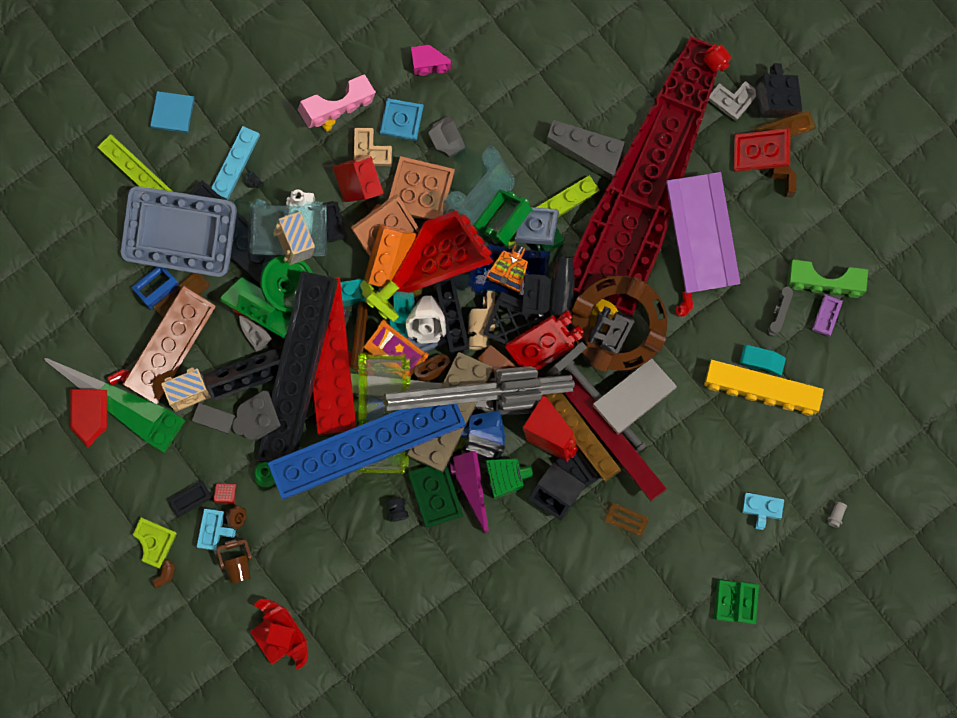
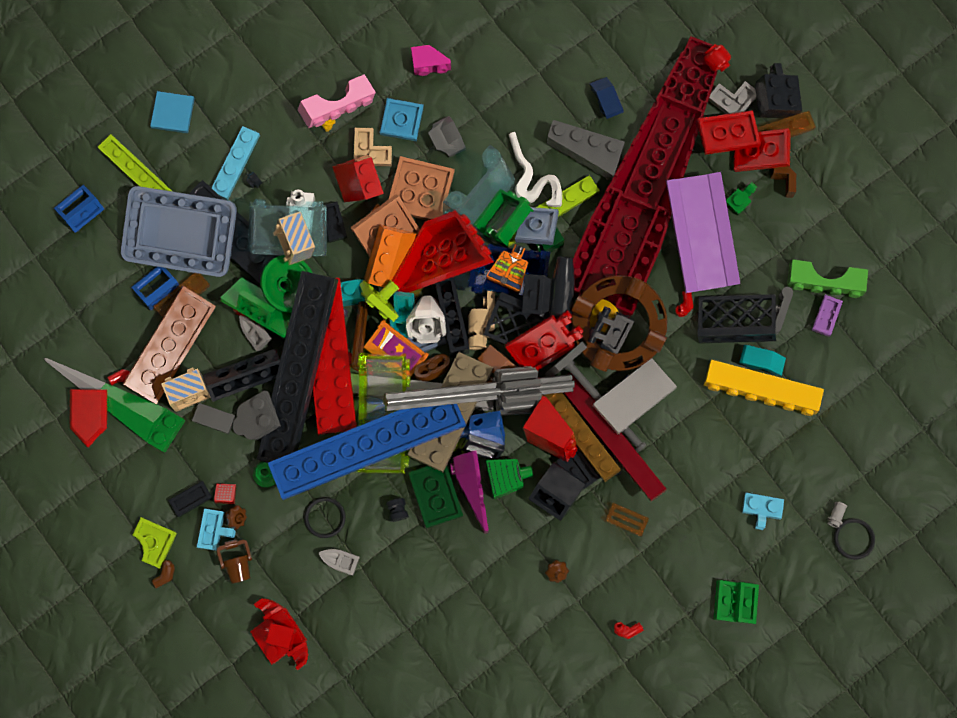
none -> blue tile [54,185,104,233]
none -> black tyre [304,497,346,538]
none -> light grey plate [319,549,360,576]
none -> white animal [509,132,562,207]
none -> reddish brown piece [545,560,569,583]
none -> dark blue slope [590,77,624,119]
none -> red arm [614,622,644,639]
none -> red tile [697,110,761,155]
none -> black fence [698,294,776,343]
none -> green plate [726,182,757,215]
none -> black tyre [834,519,875,560]

